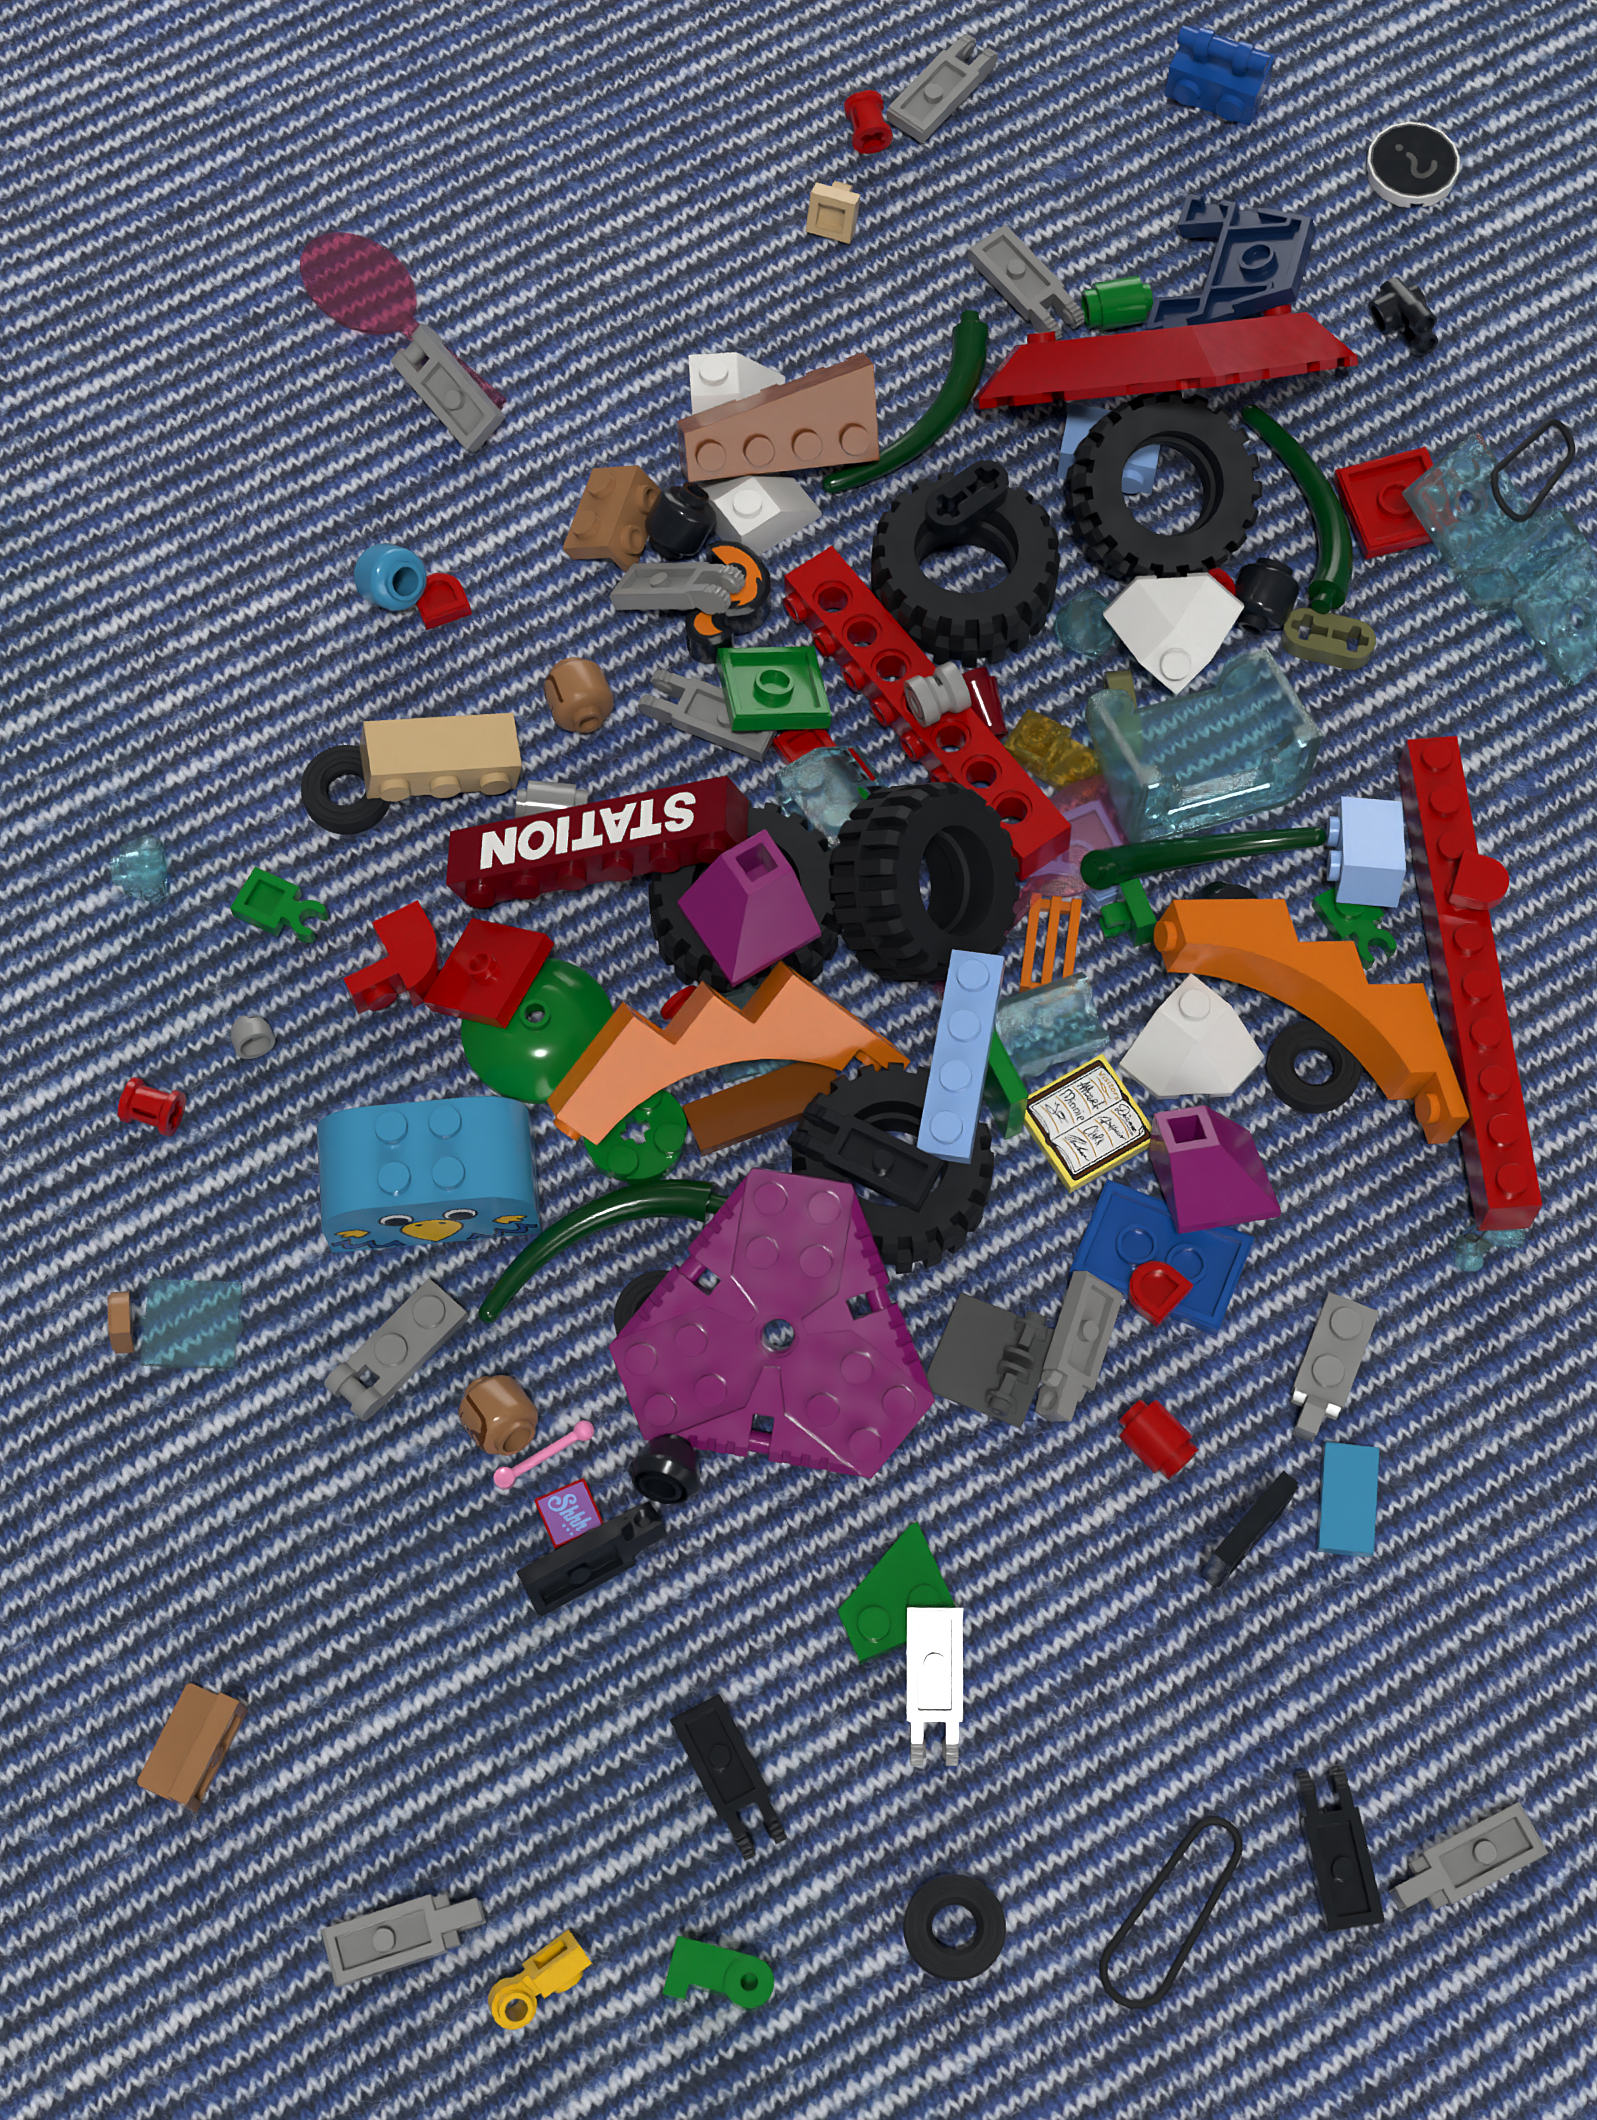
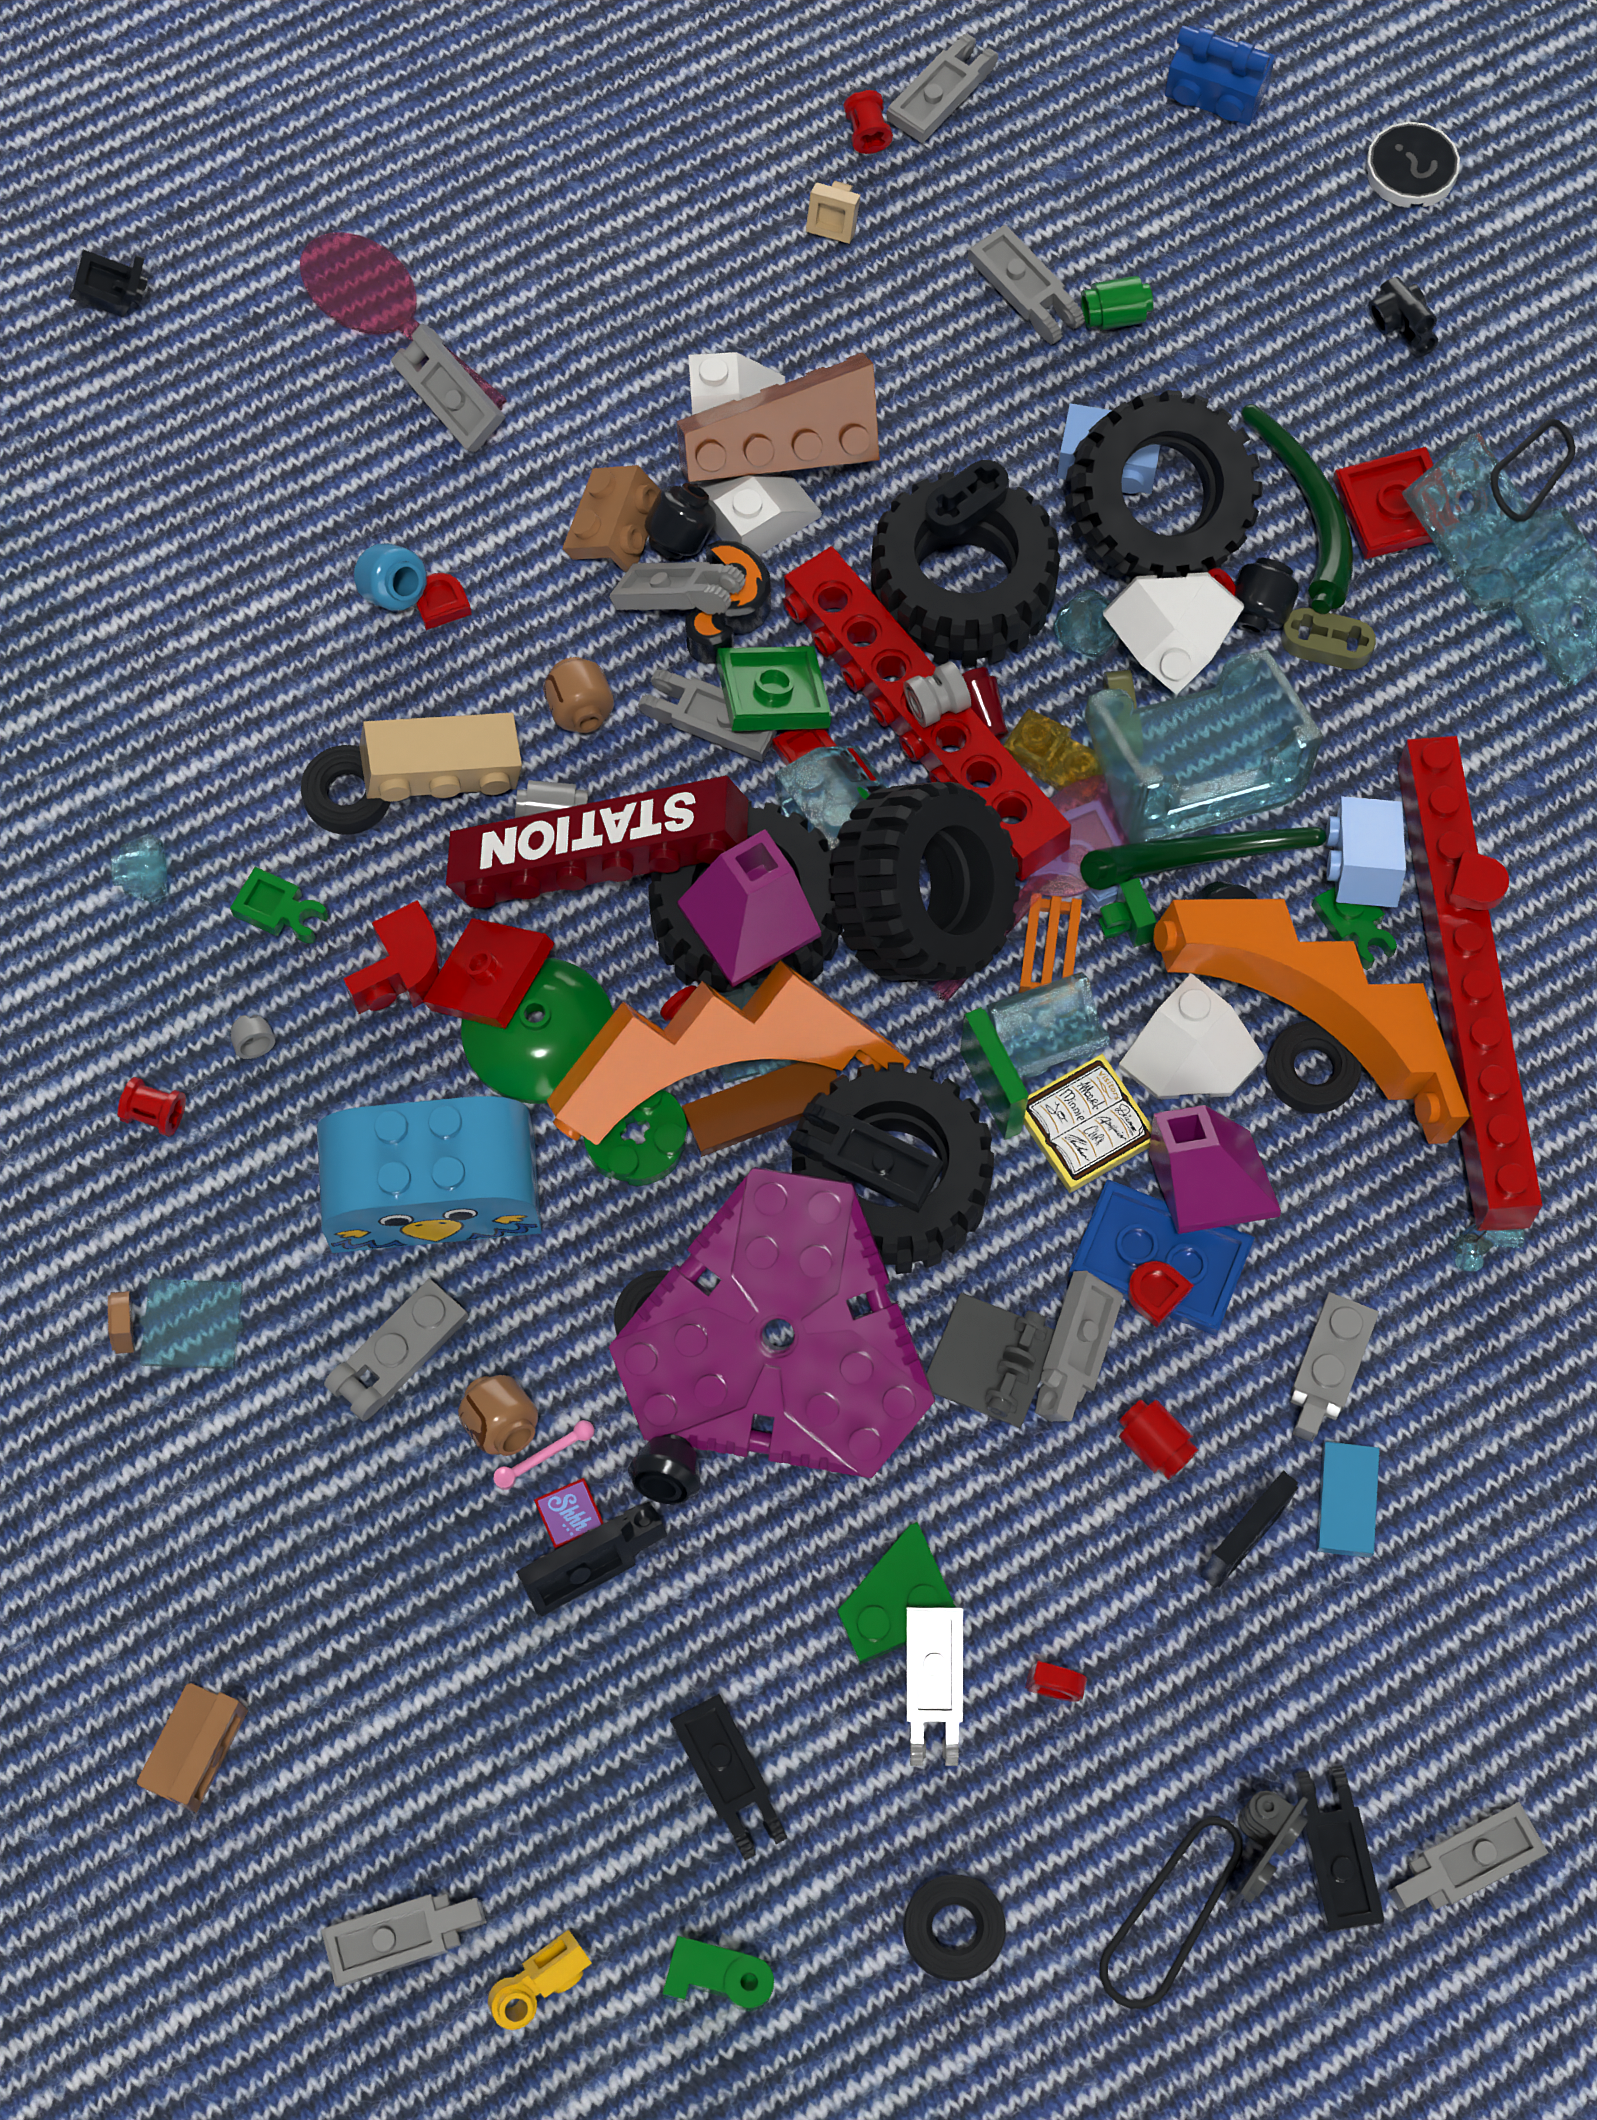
dark green animal [478,1179,729,1324] -> none
dark green animal [822,310,989,494] -> none
light blue plate [917,949,1006,1164] -> none
red wedge [973,304,1358,409] -> none
dark blue wing [1145,194,1316,331] -> none
none -> black bracket [69,249,148,317]
none -> red tile [1025,1661,1087,1702]
none -> dark grey hinge [1227,1791,1308,1909]

